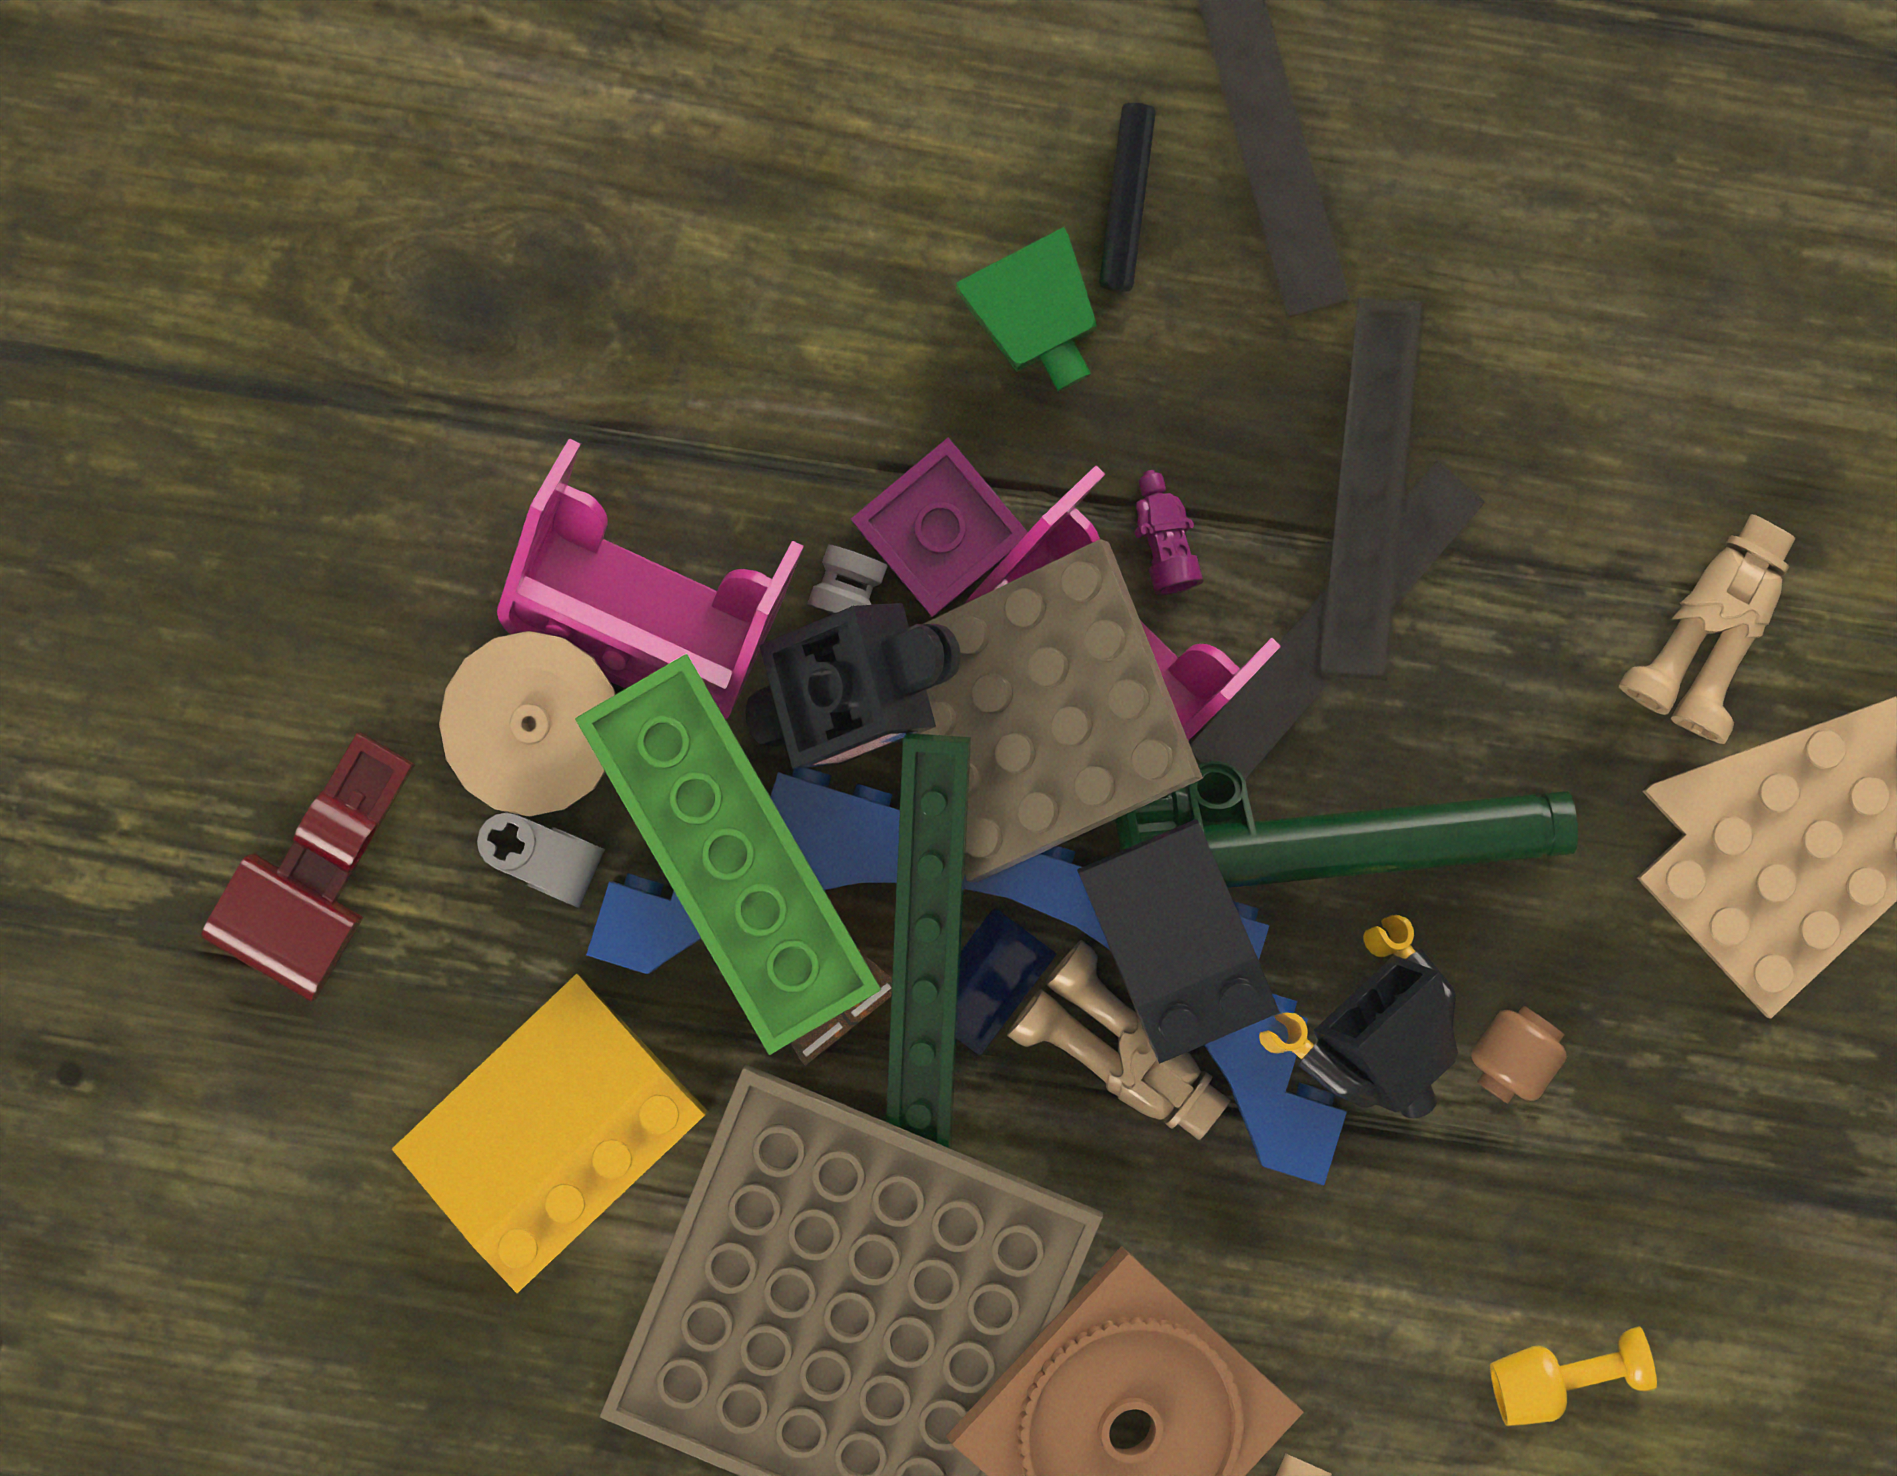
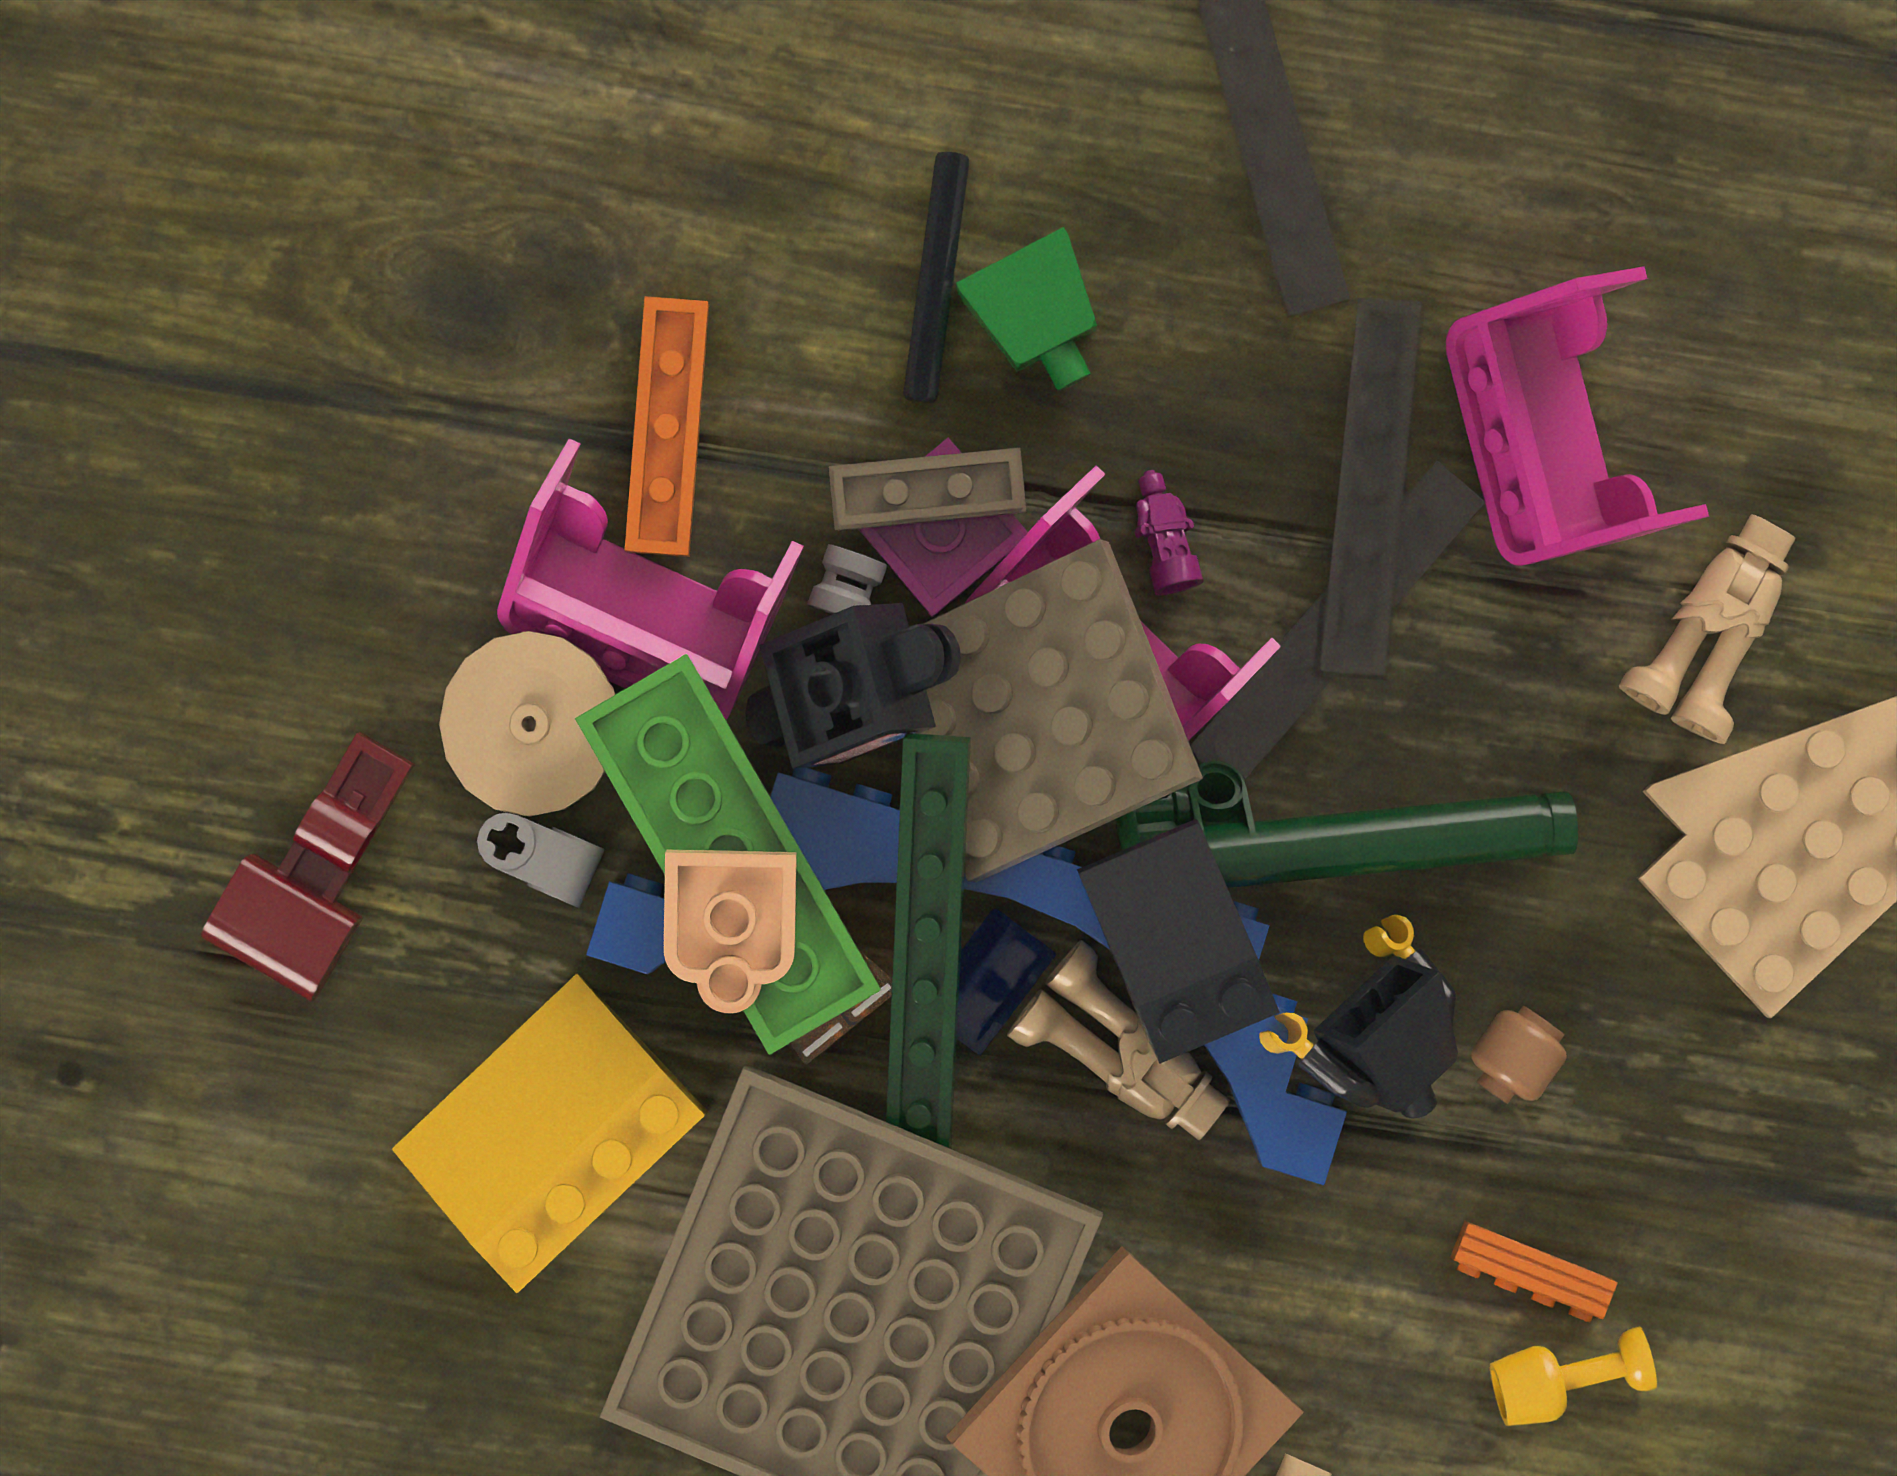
black axle [1099,102,1156,292] -> none
none -> orange plate [625,296,709,557]
none -> light nougat plate [664,850,797,1013]
none -> dark tan tile [829,448,1026,531]
none -> black axle [903,151,969,403]
none -> dark pink windscreen [1446,267,1709,566]
none -> orange piece [1450,1220,1618,1323]

